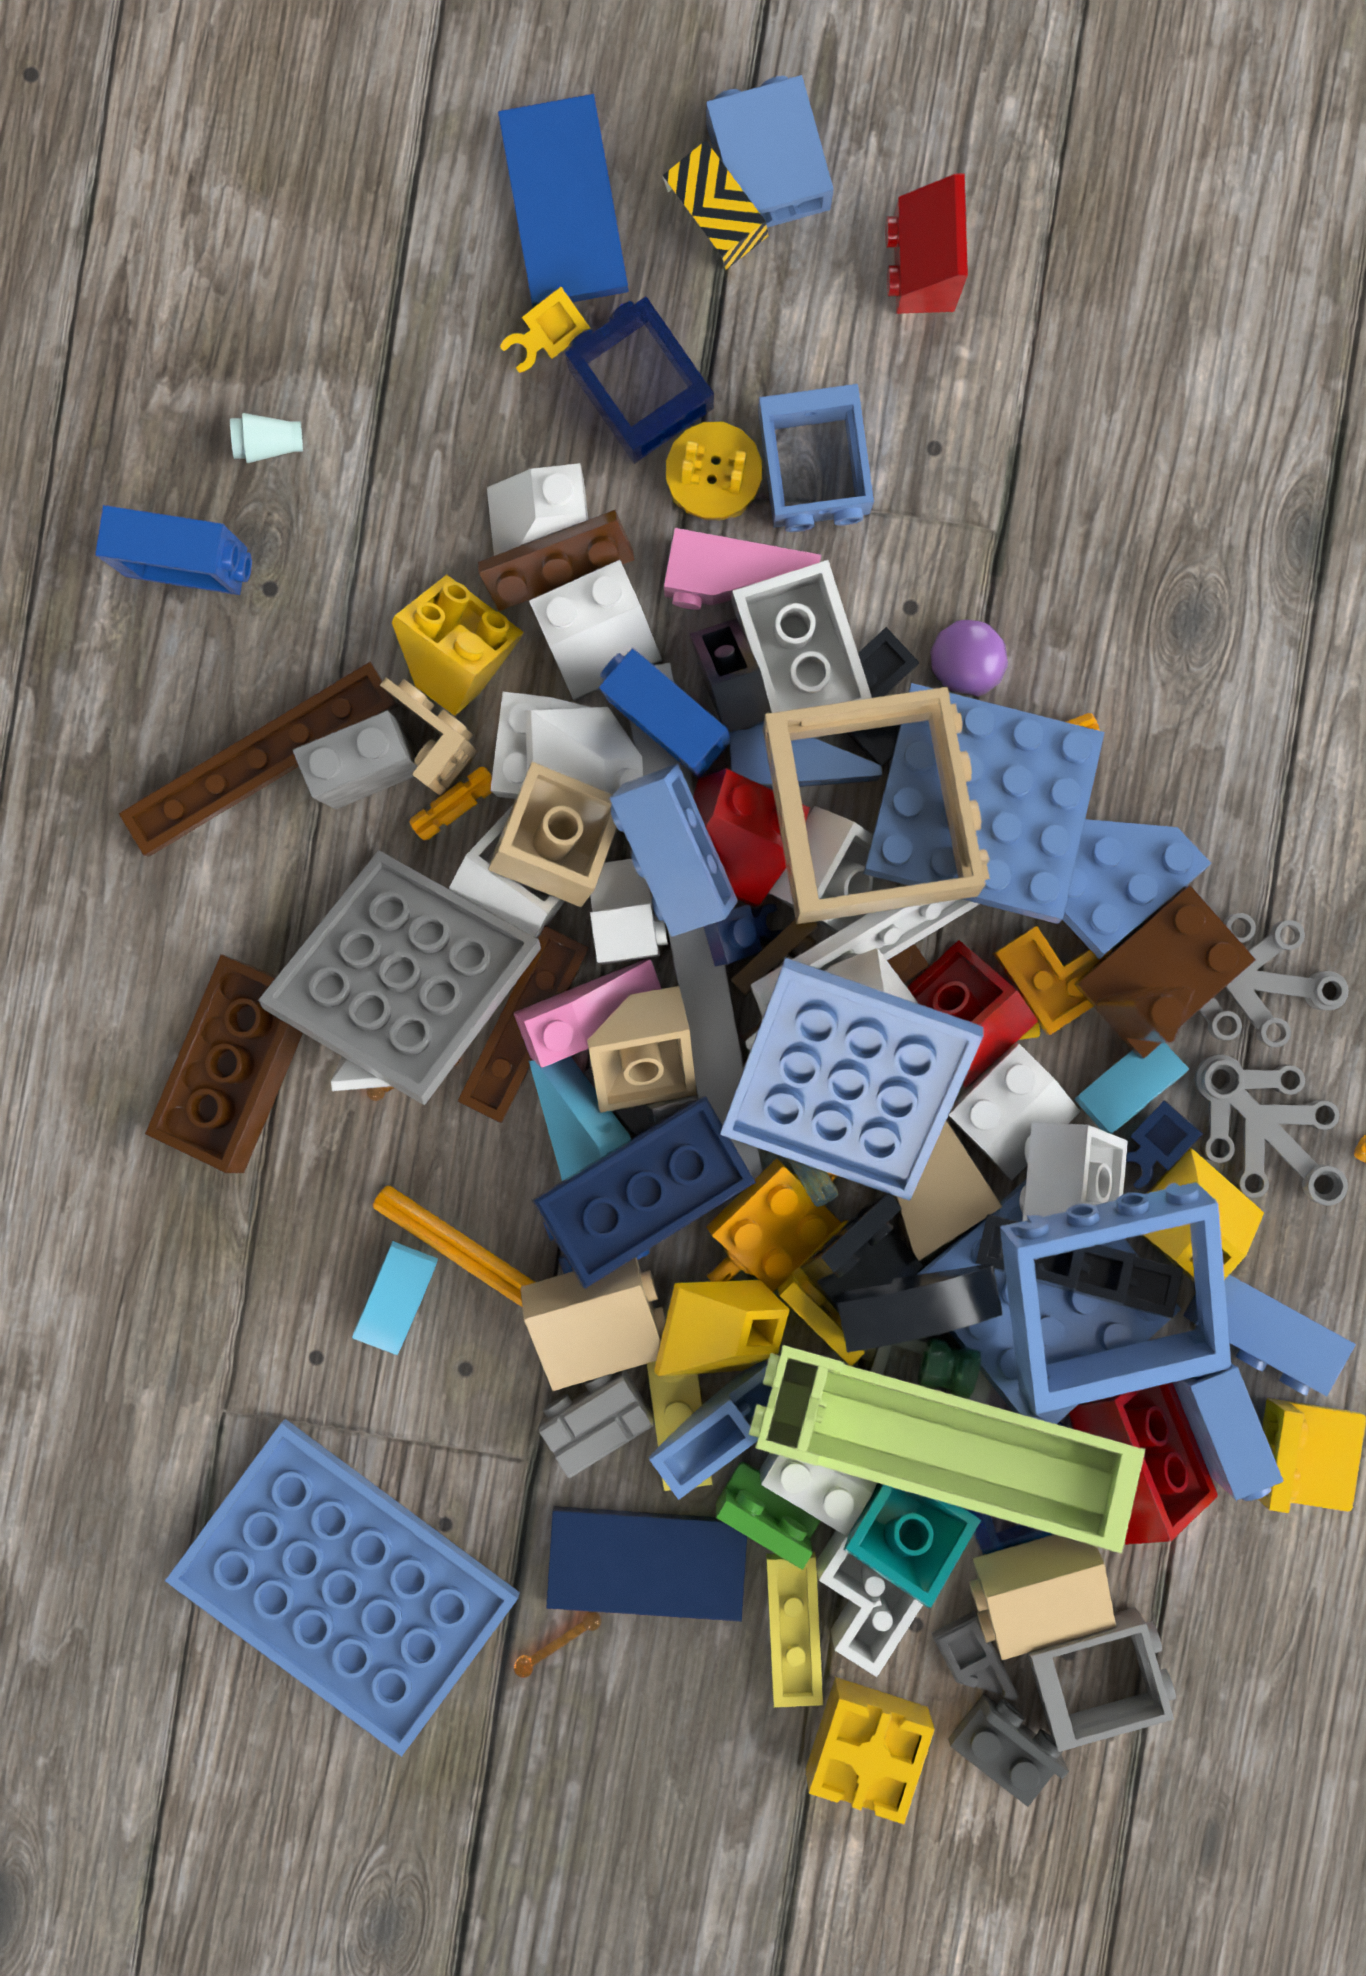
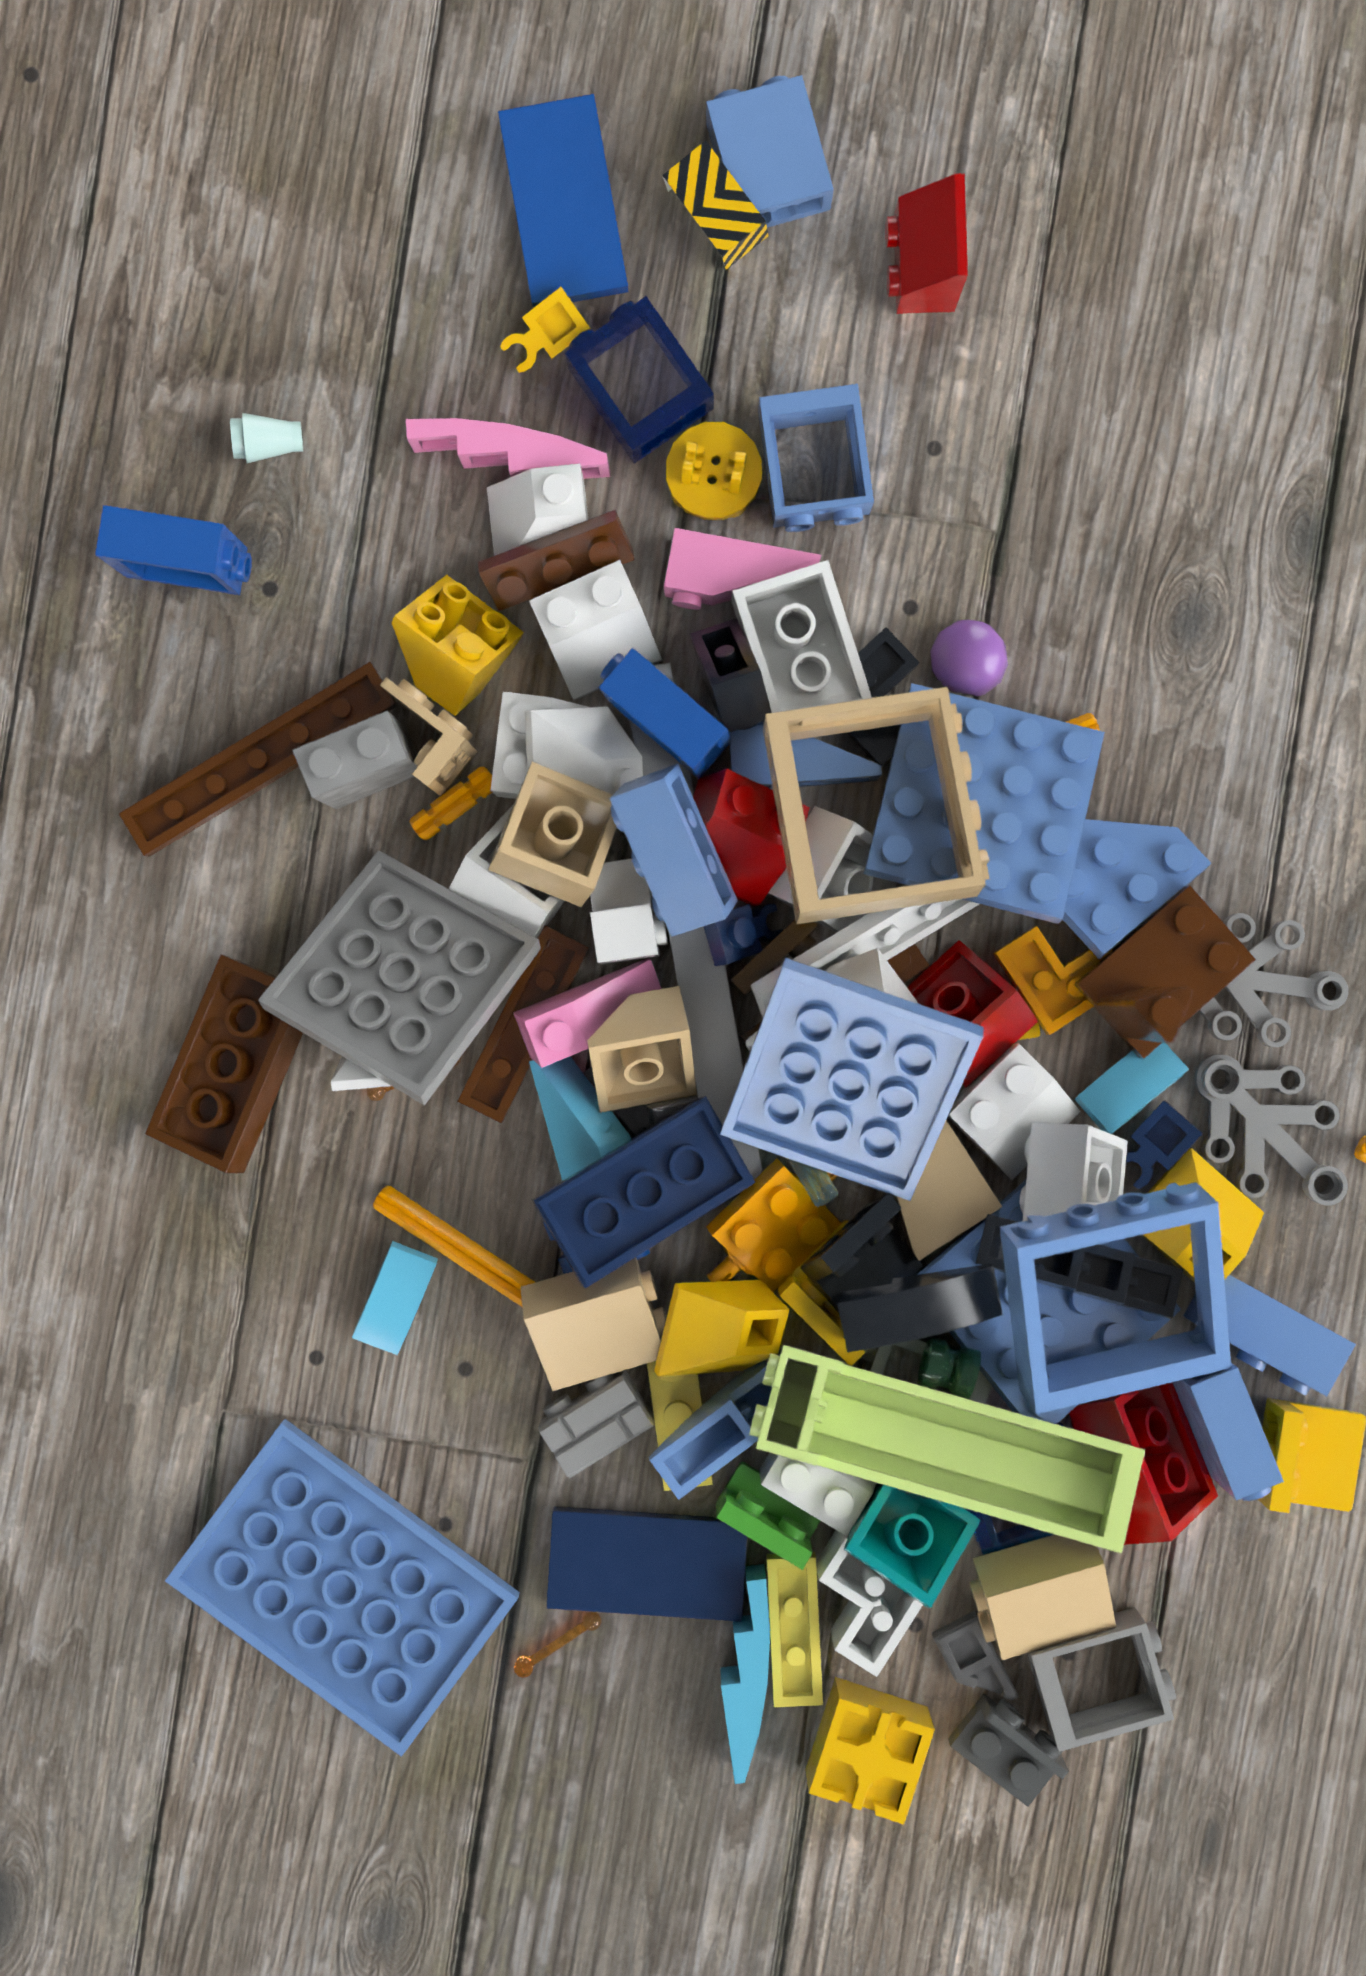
none -> bright pink slope [406,418,610,479]
none -> medium azure slope [720,1564,770,1784]

